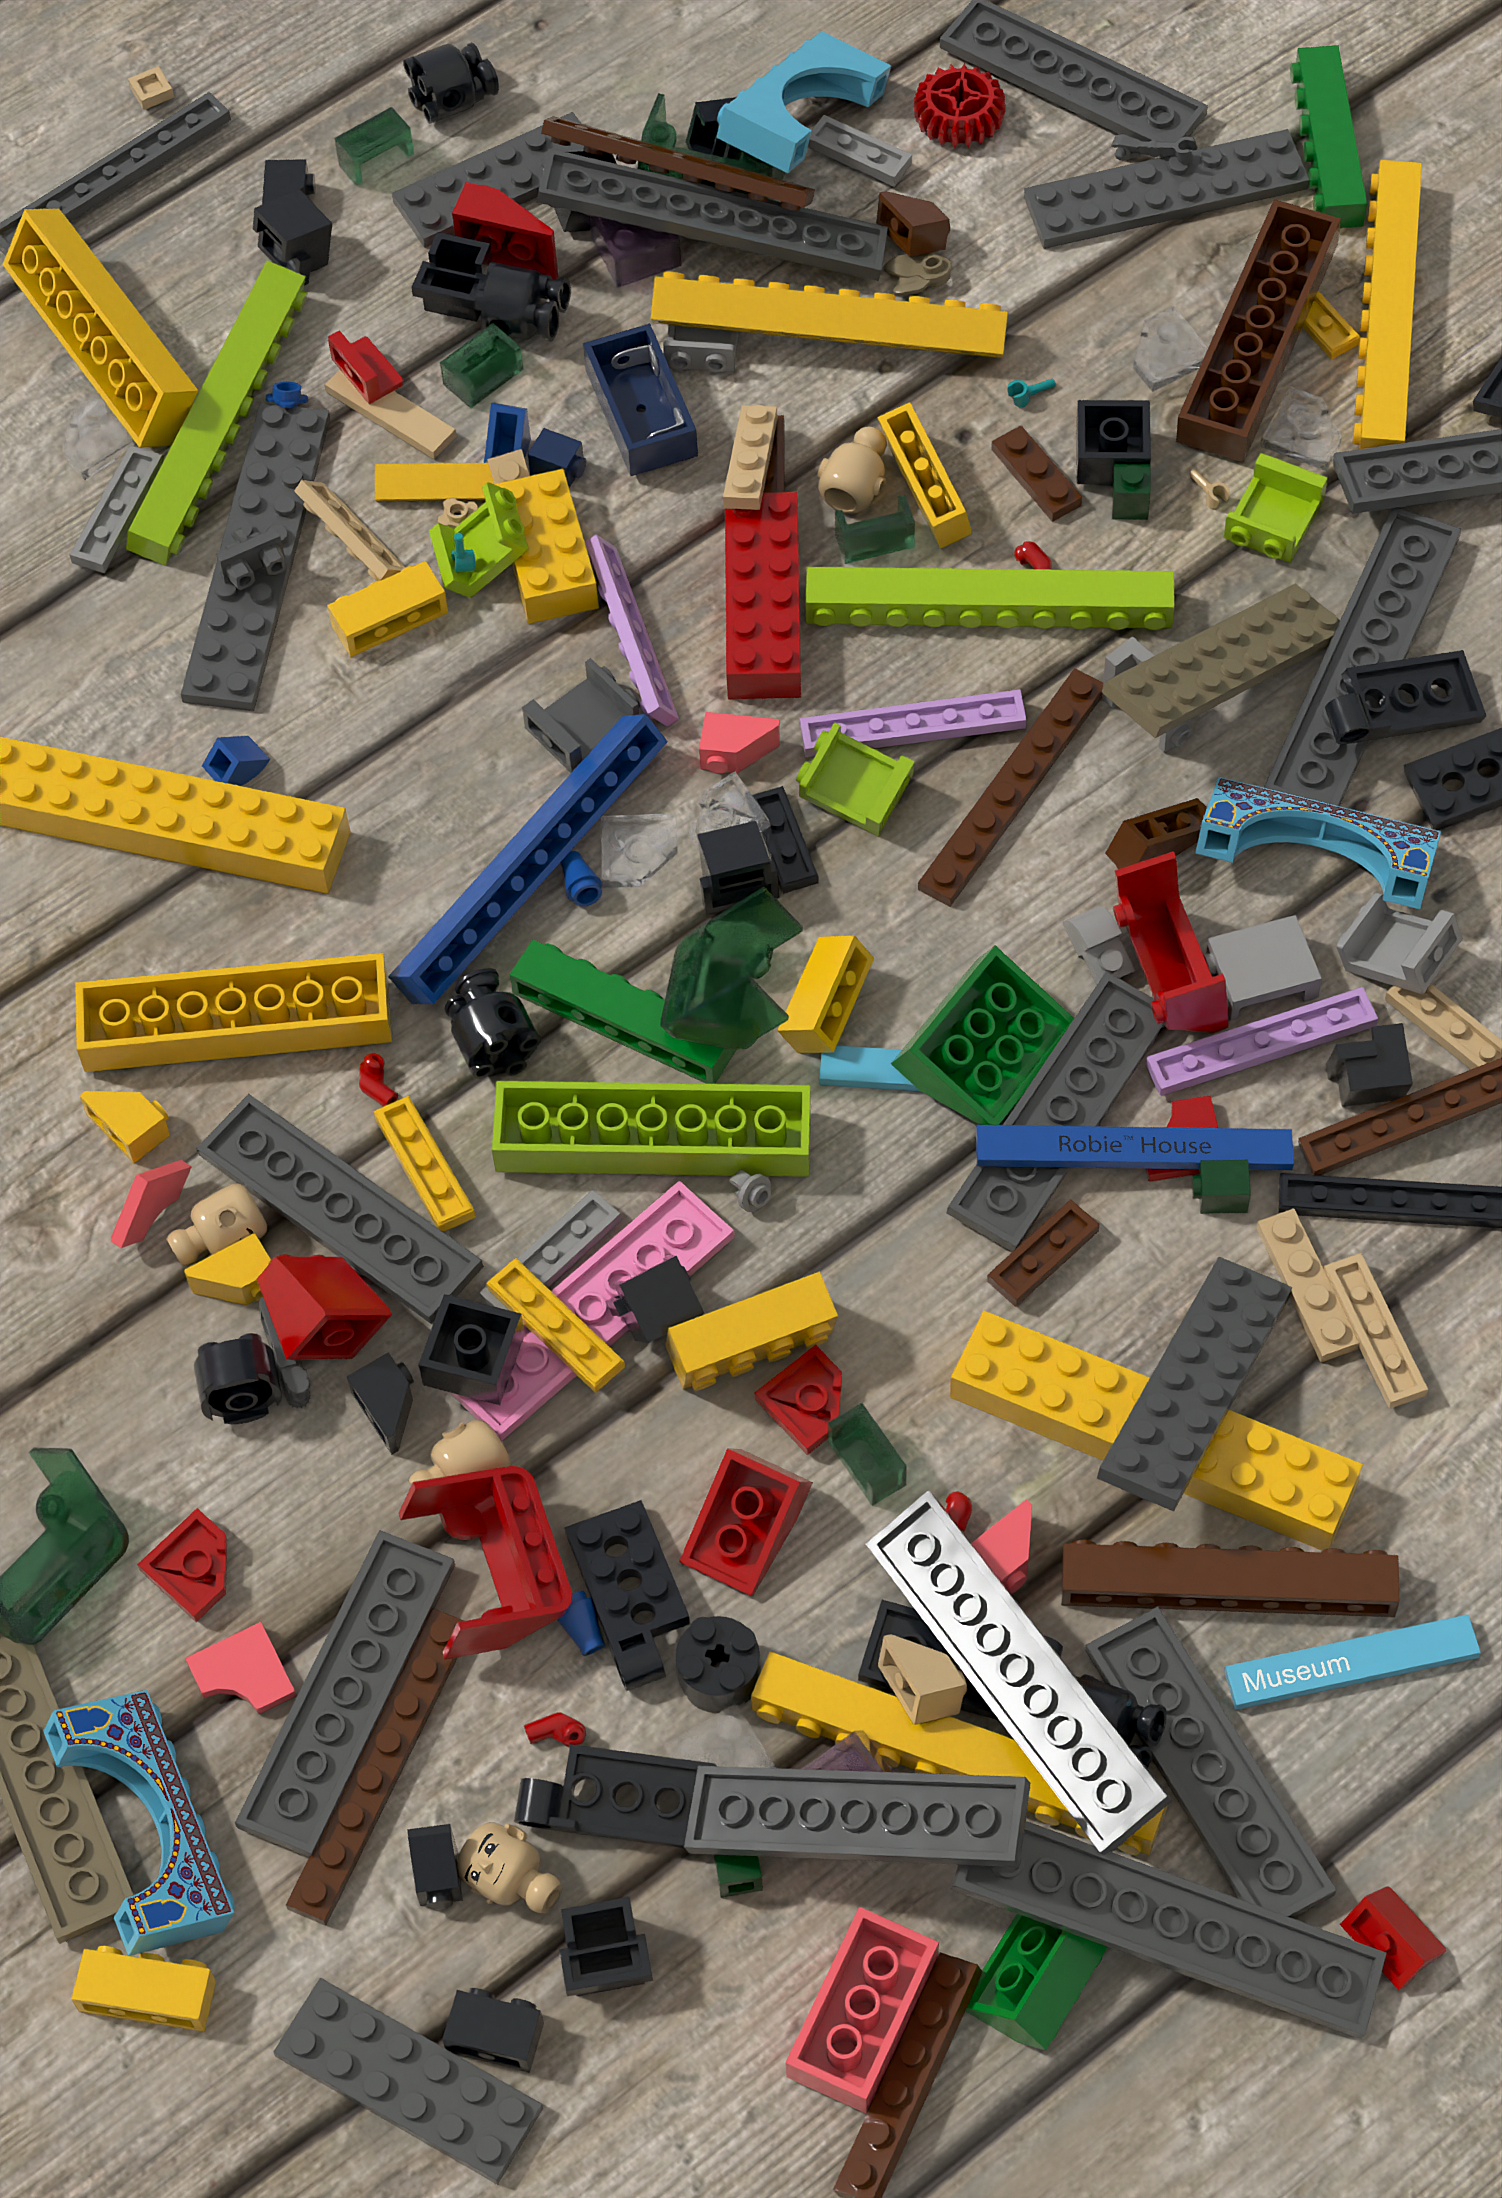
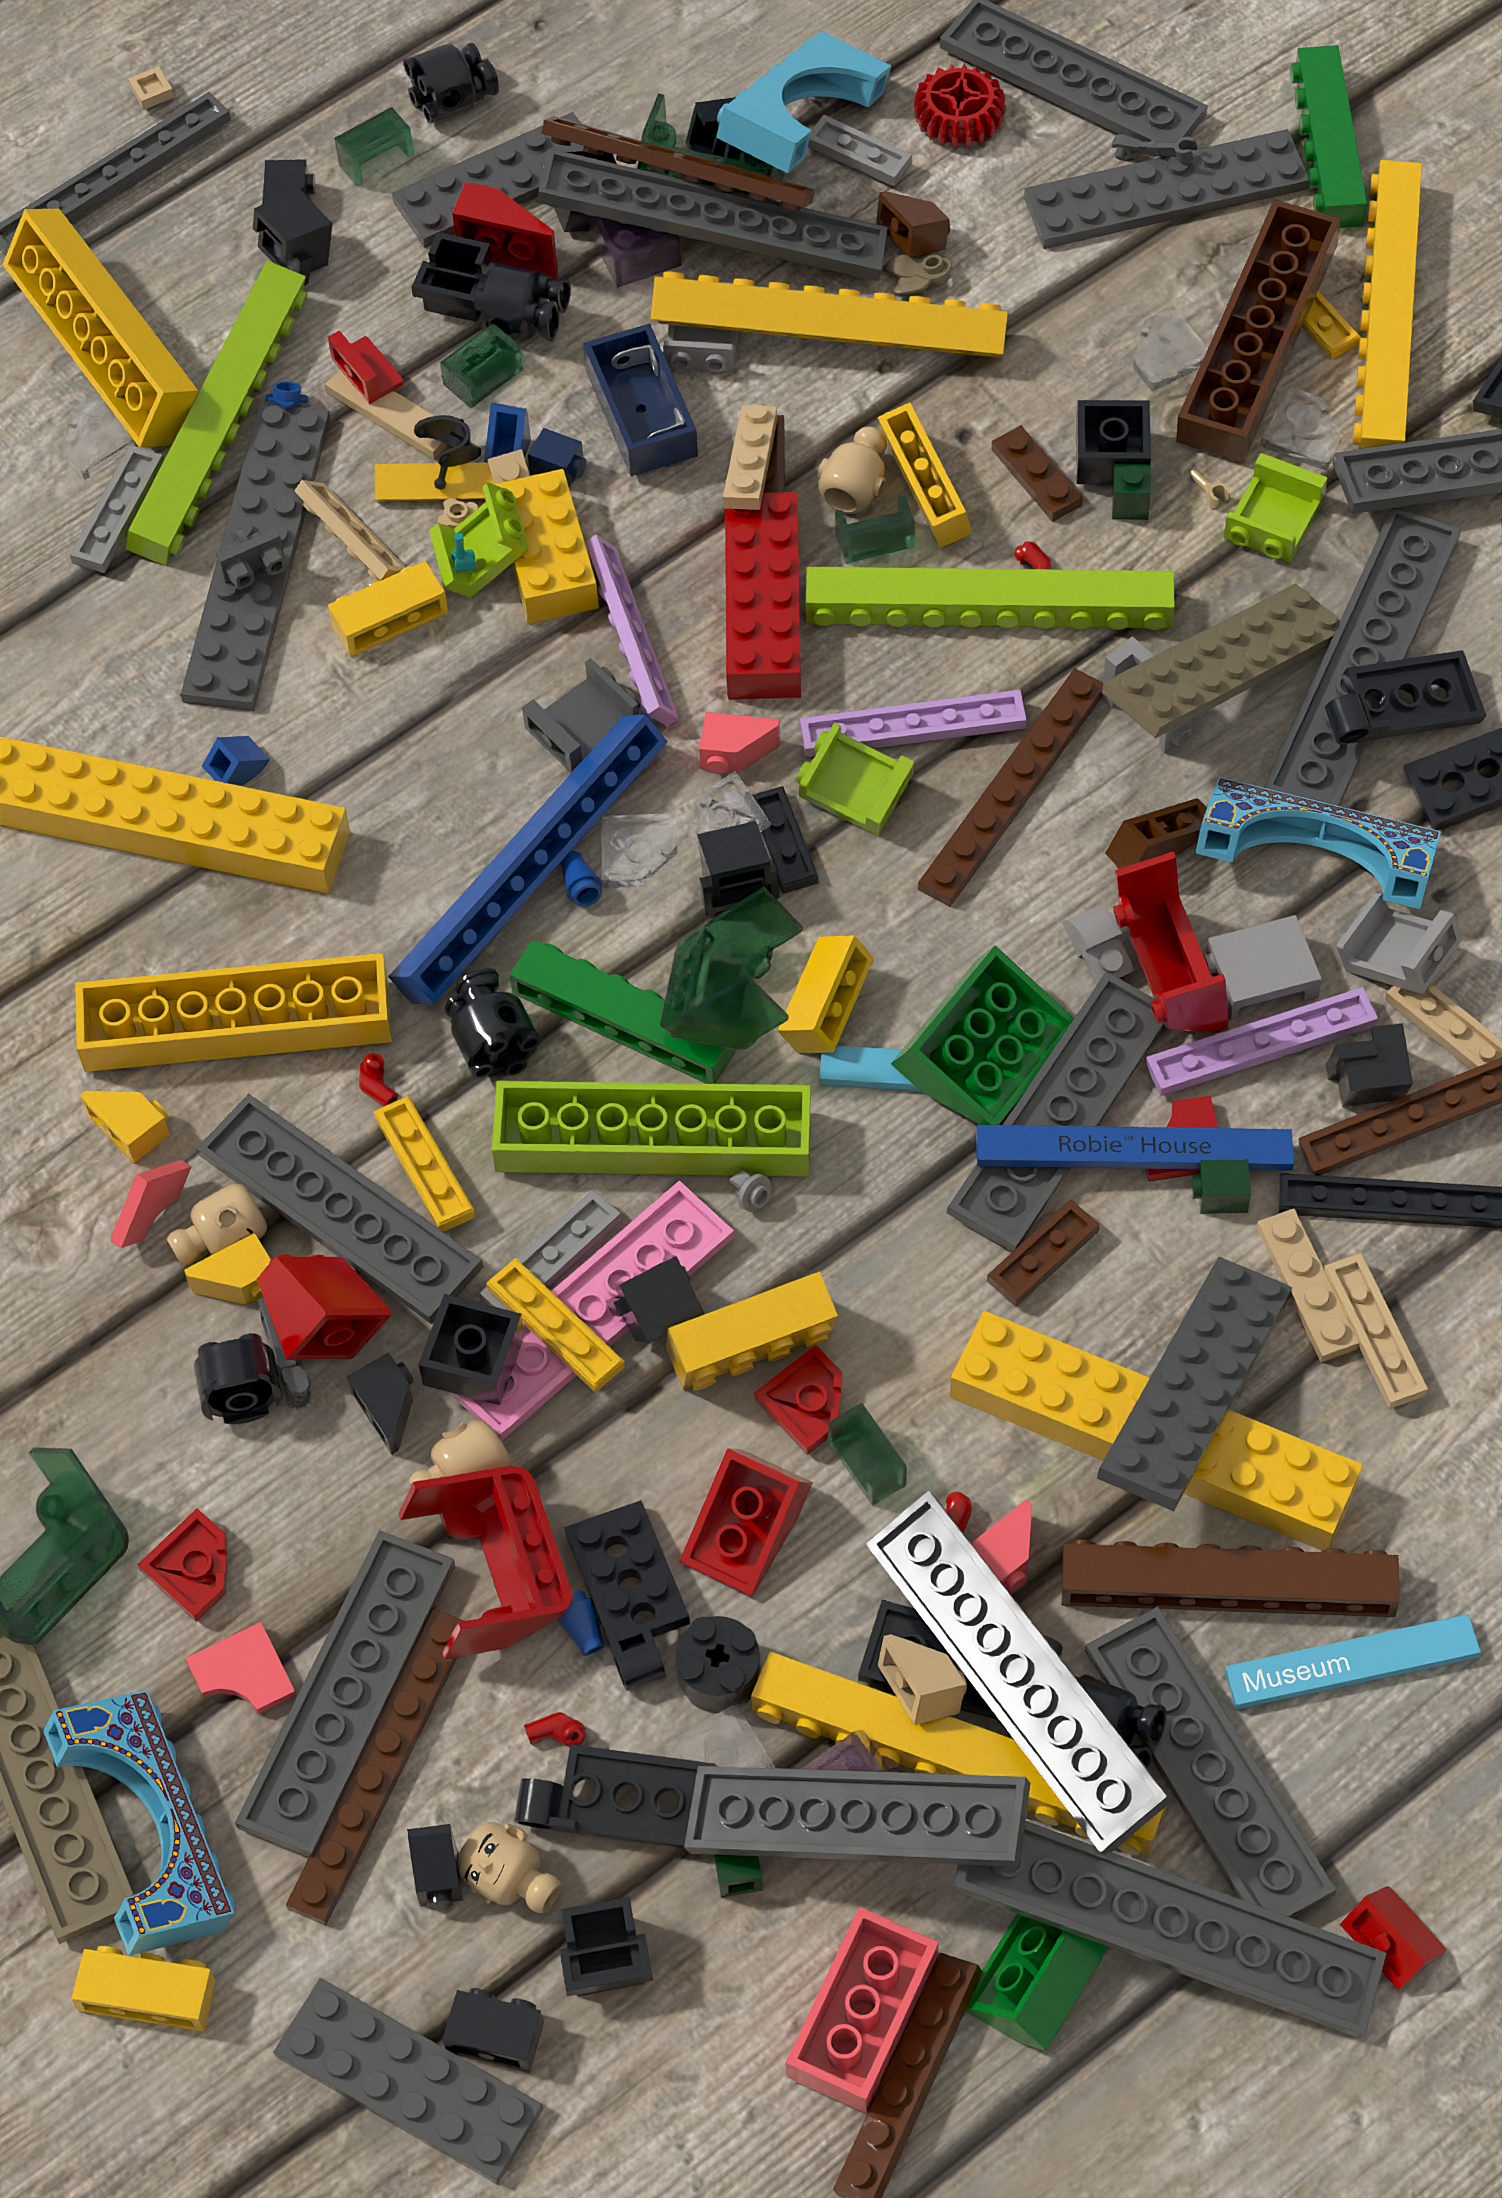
teal hand [1007,378,1056,408] -> none
none -> black helmet [414,415,481,490]

